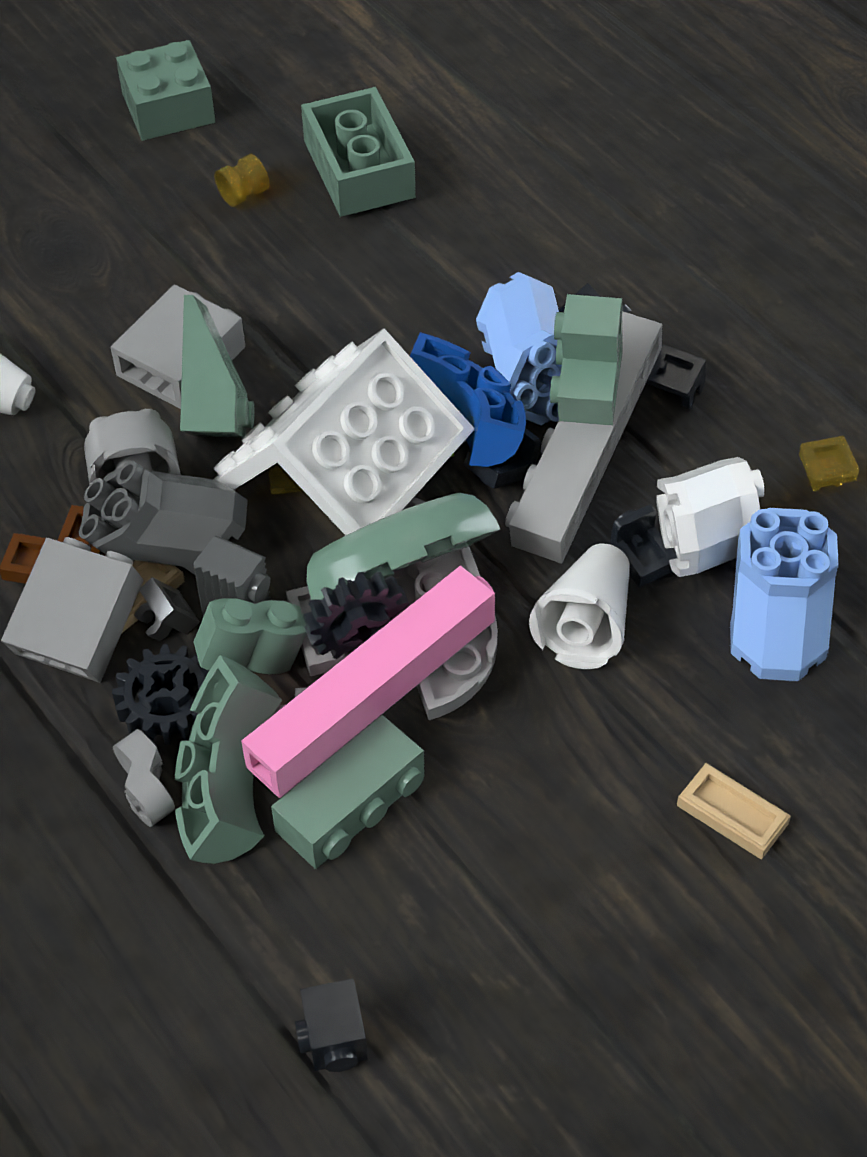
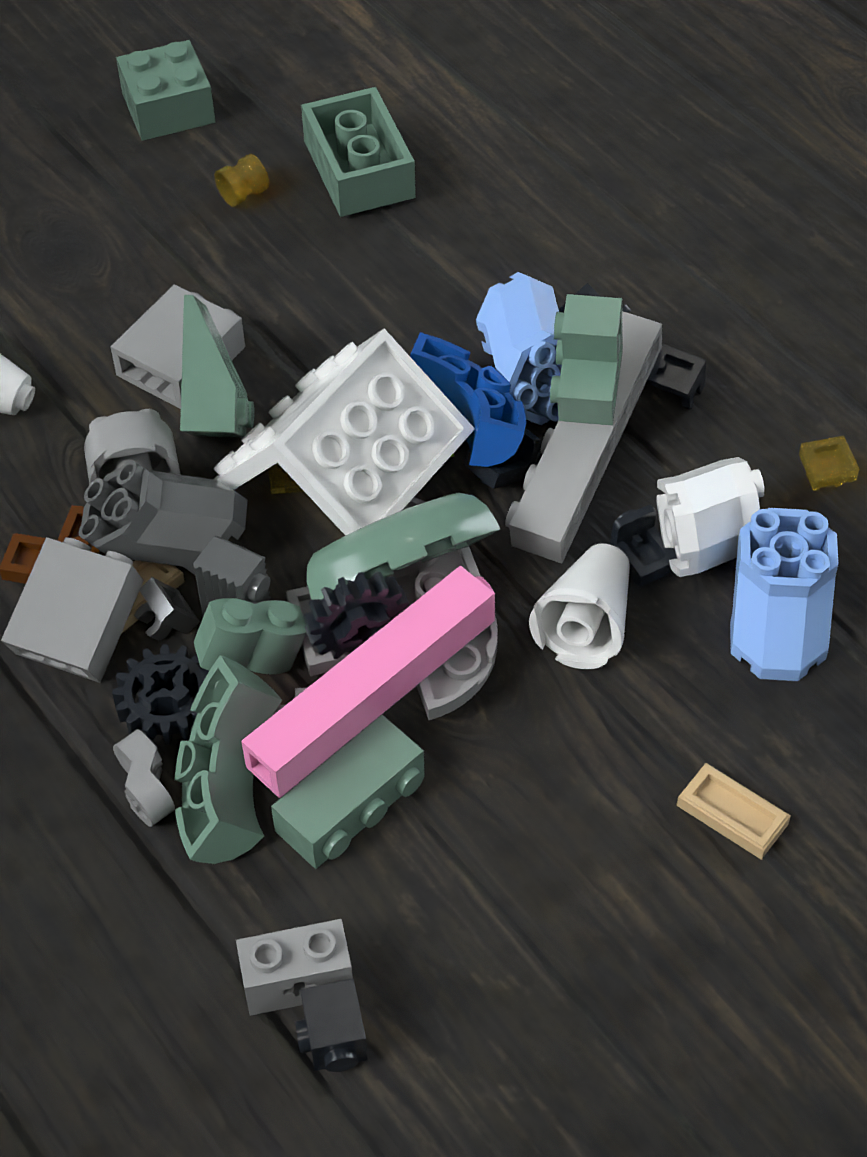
none -> light grey brick [236,919,353,1016]

